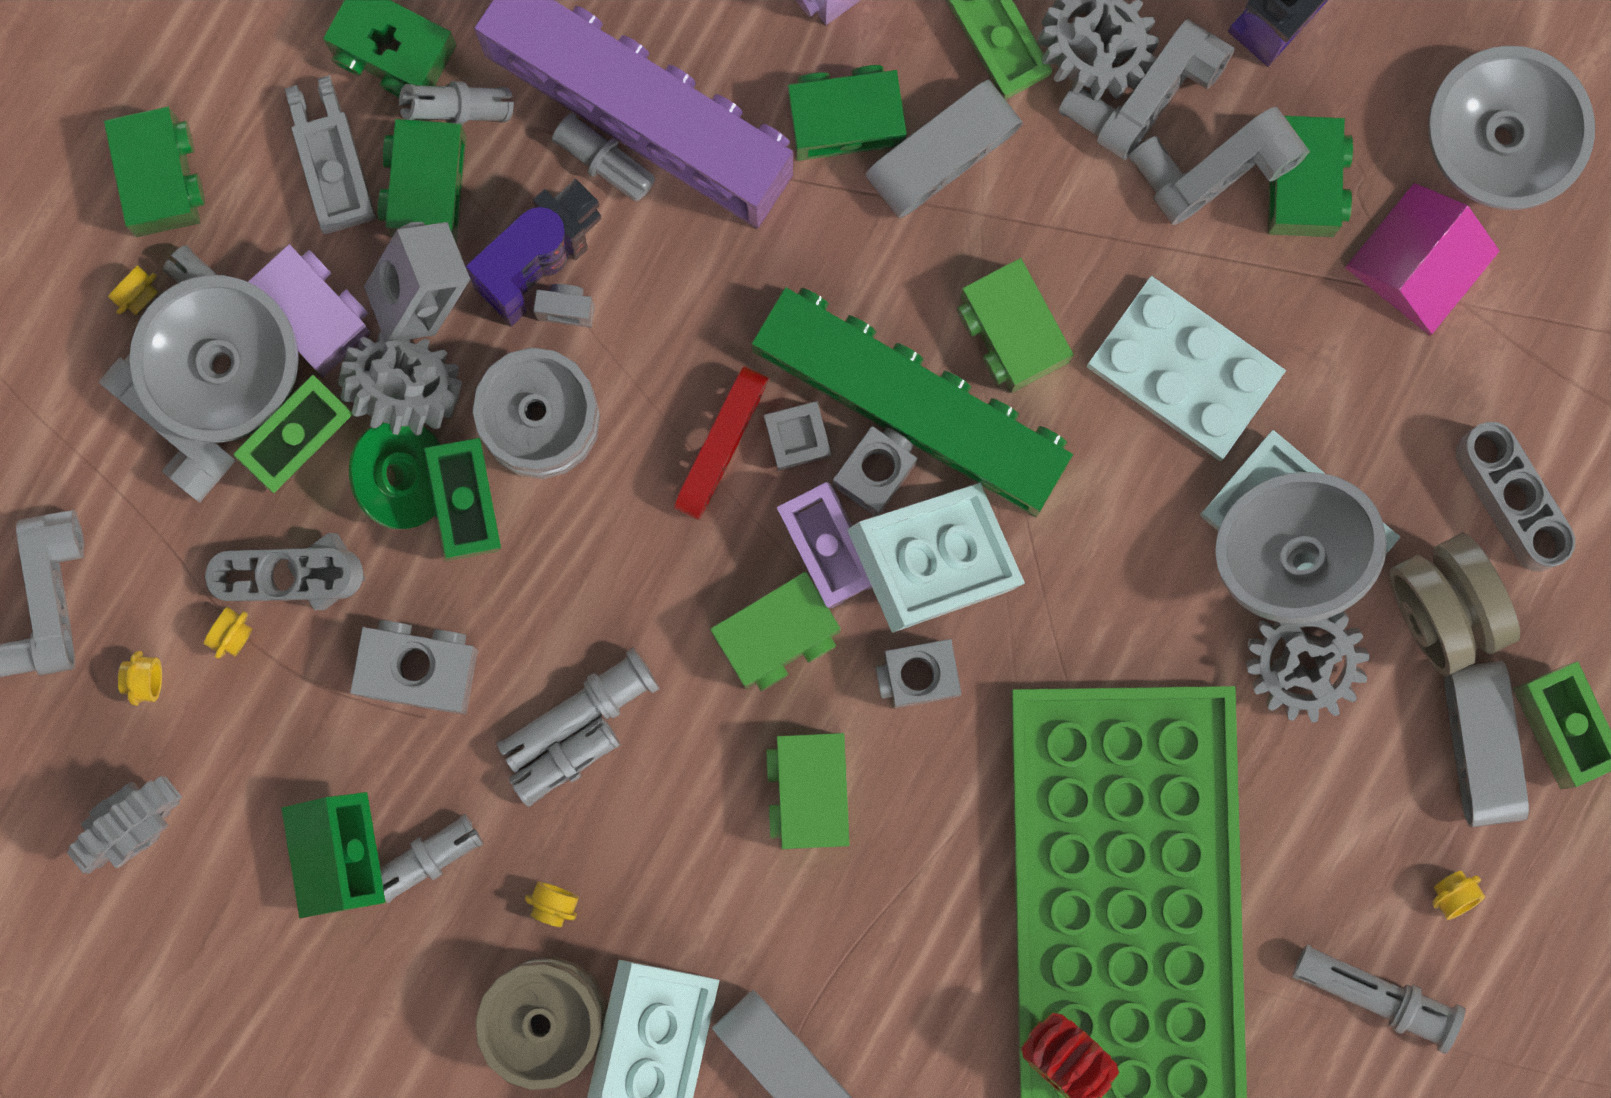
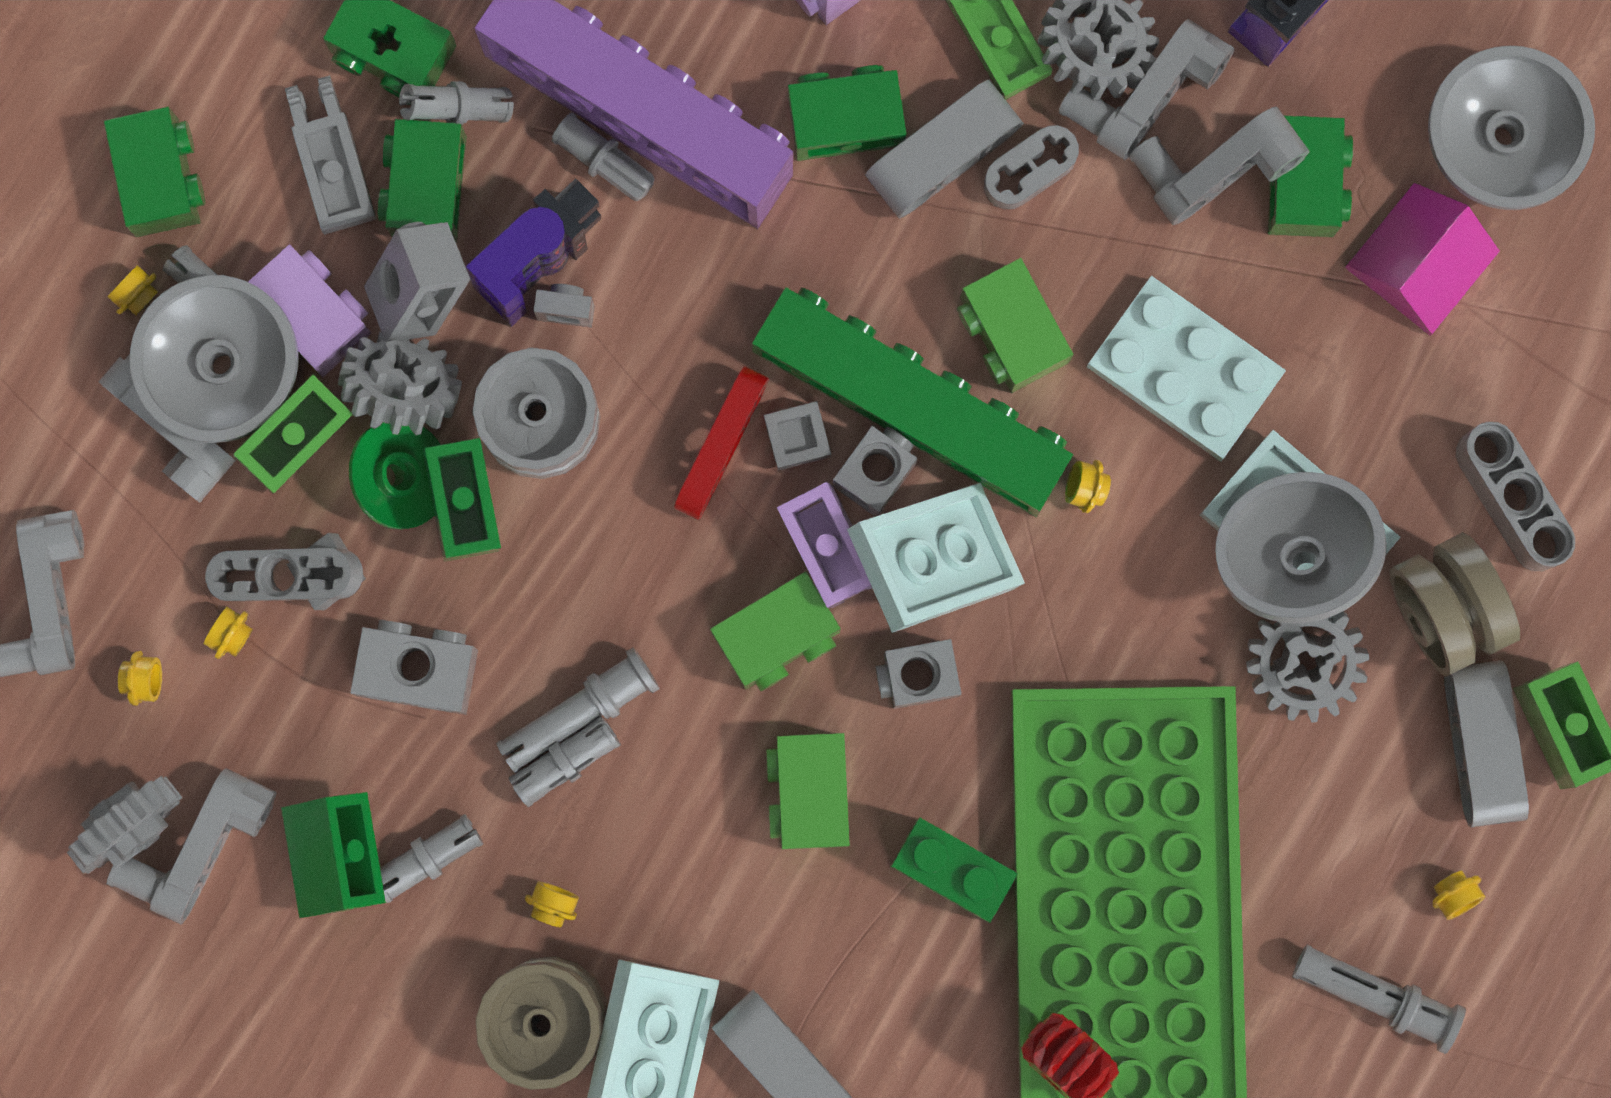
none -> light grey beam [106,768,277,925]
none -> green brick [890,817,1018,923]
none -> light grey beam [984,125,1079,209]
none -> yellow plate [1065,460,1111,513]

